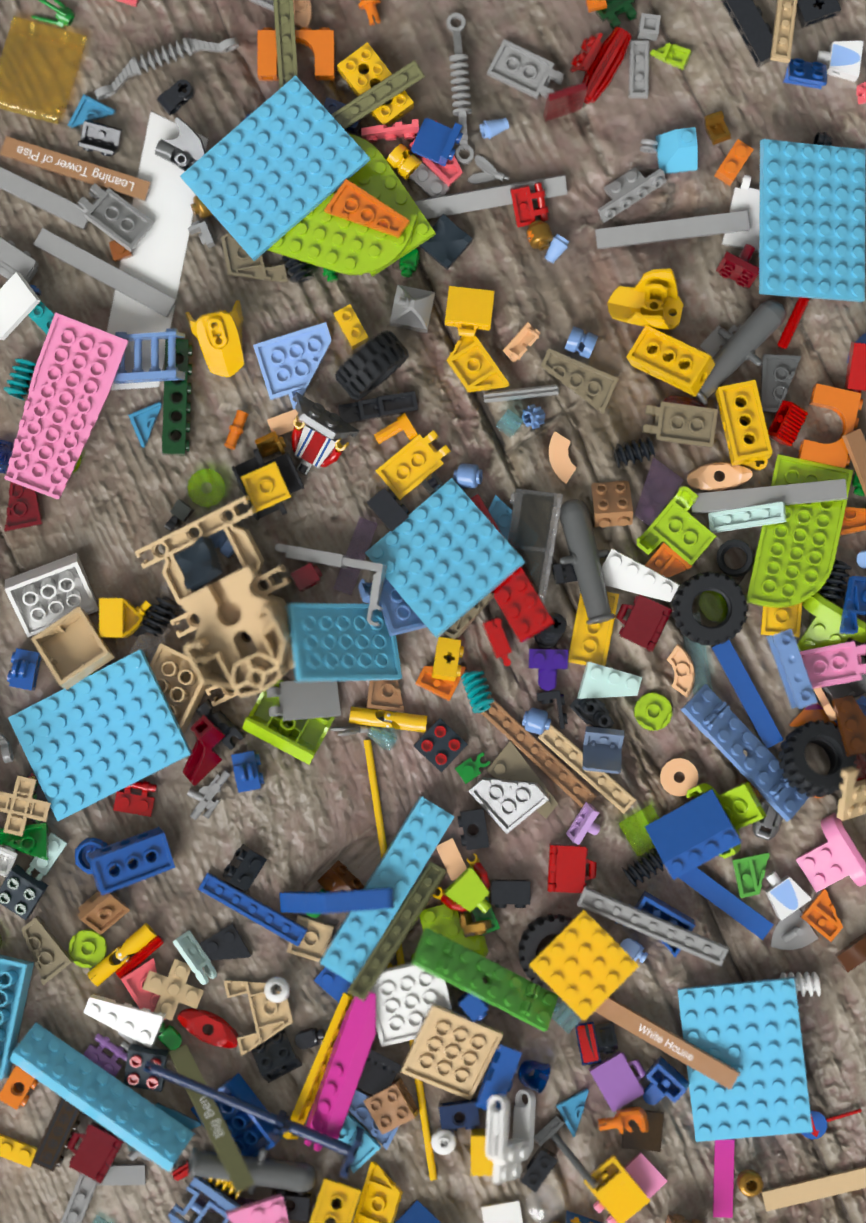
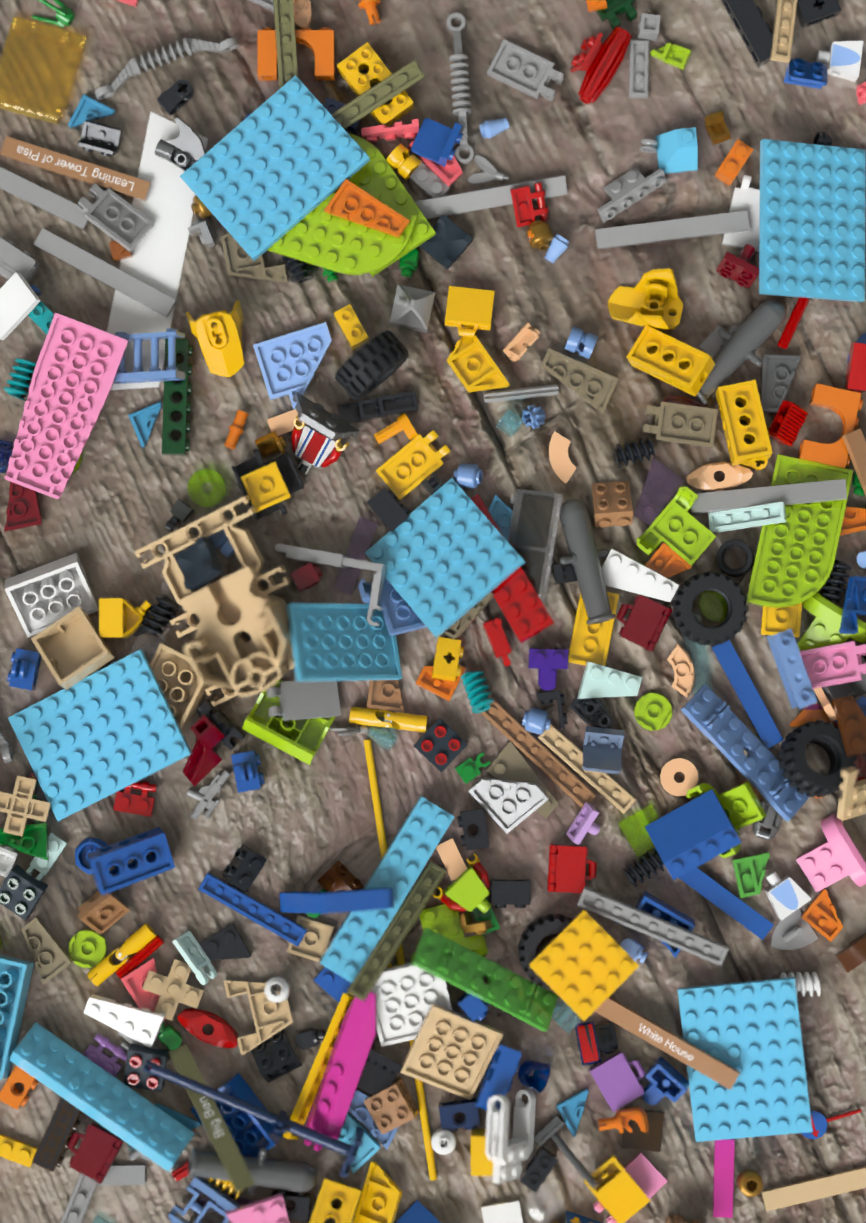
black piece [534,613,567,649] -> none
dark red tile [544,82,587,121] -> none

